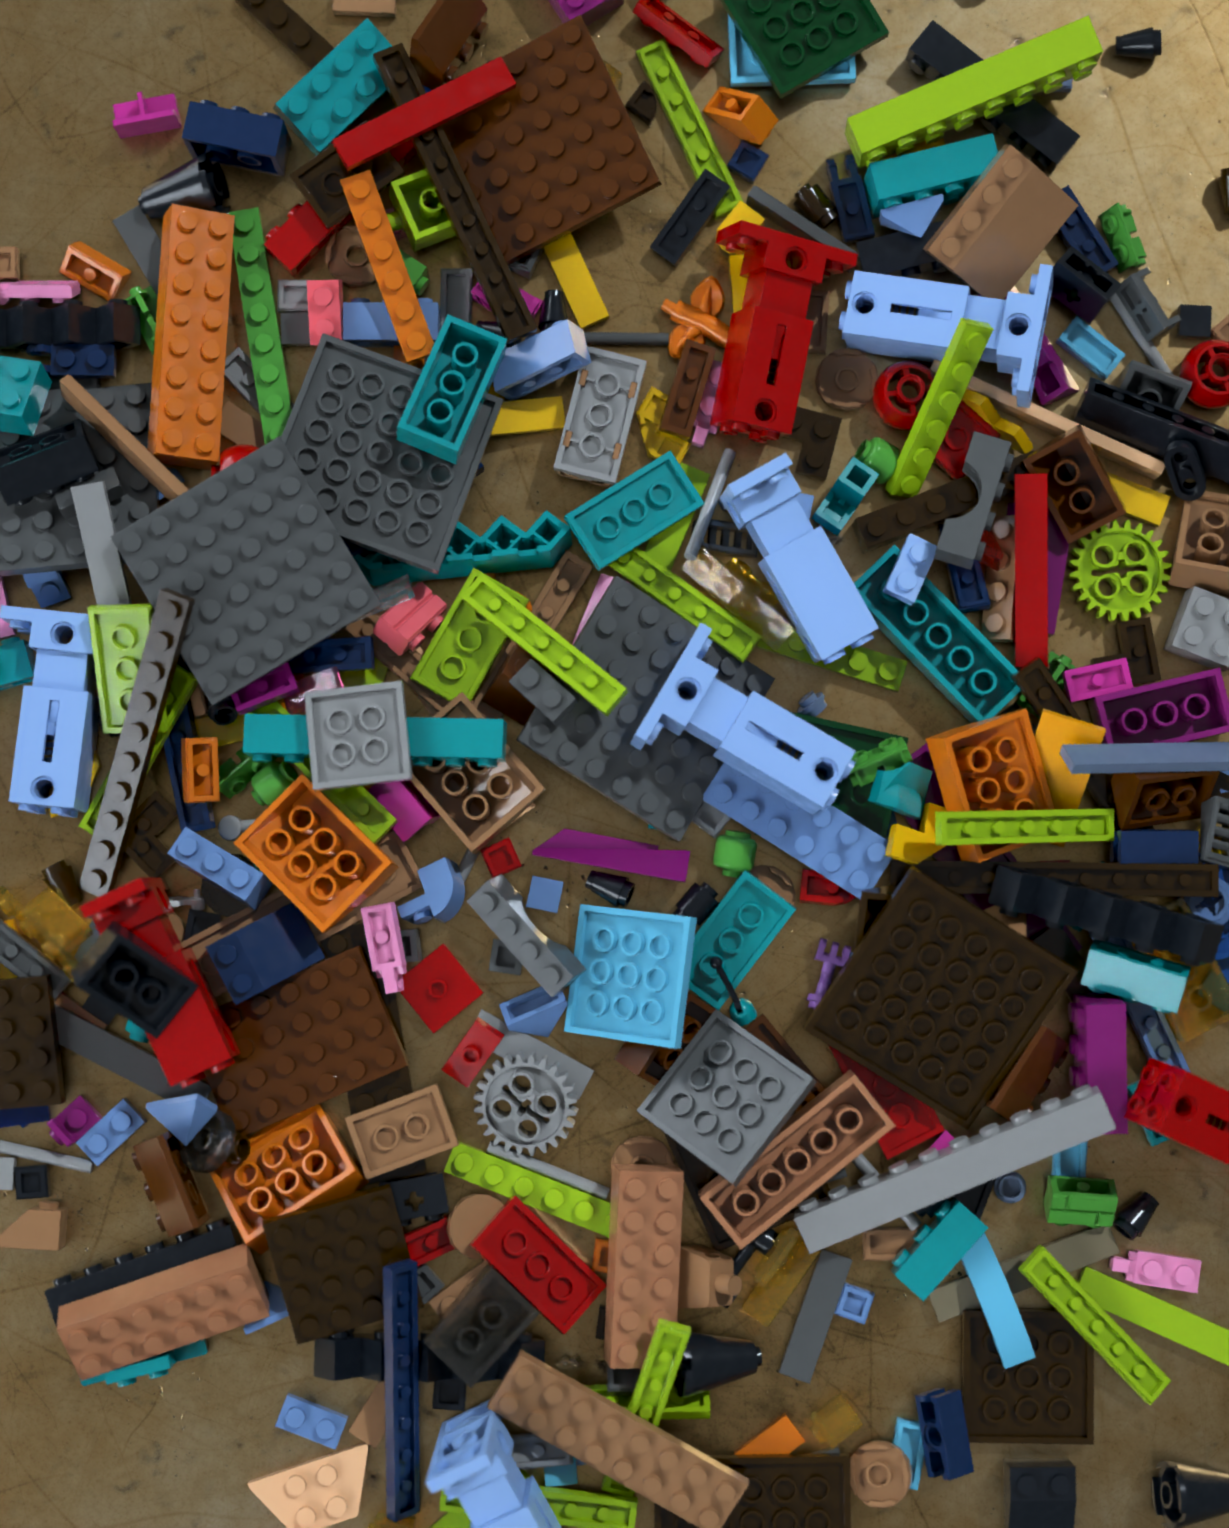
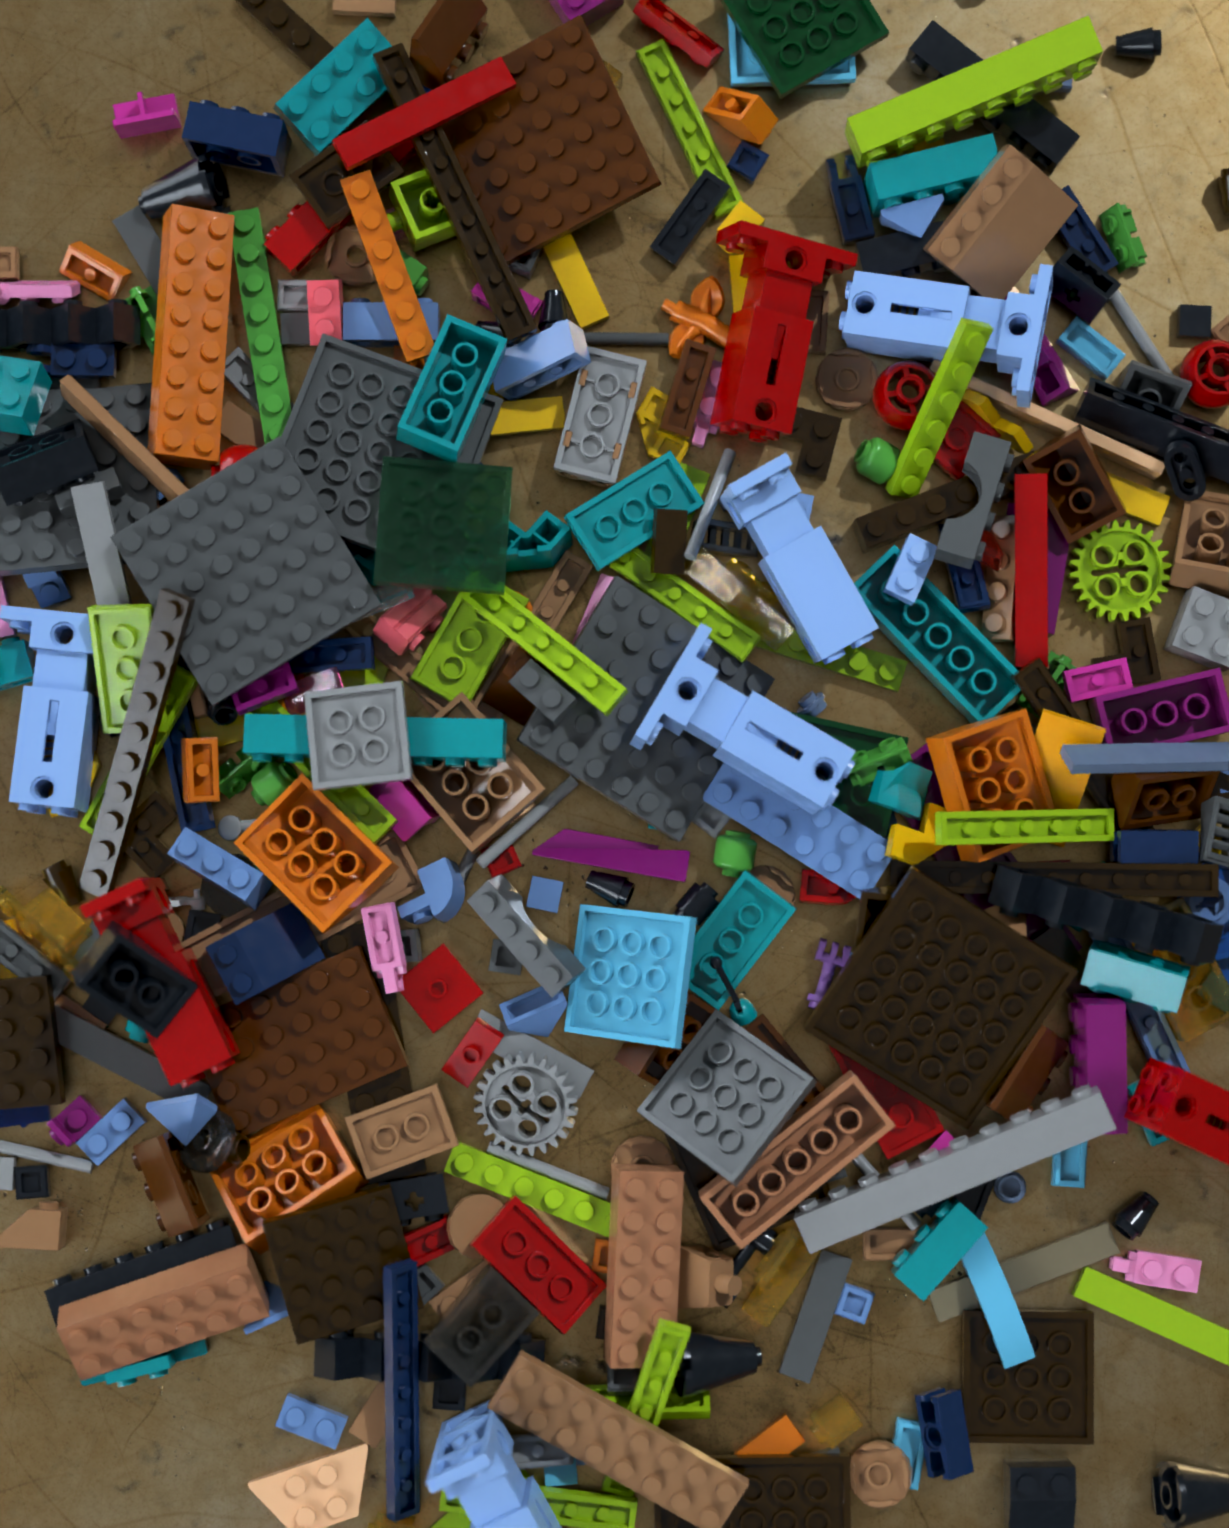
light grey tile [440,268,473,330] -> none
dark brown tile [625,81,656,126] -> none
dark grey tile [746,186,859,273] -> none
dark brown brick [793,183,838,230] -> none
teal brick [811,457,880,536] -> none
lime tile [1018,1245,1171,1405] -> none
bright green brick [1044,1175,1118,1228] -> none
dark grey hinge [1116,267,1182,342] -> none
none -> clear green plate [373,456,513,595]
none -> light grey bar [476,775,579,869]
none -> dark brown tile [650,509,688,575]

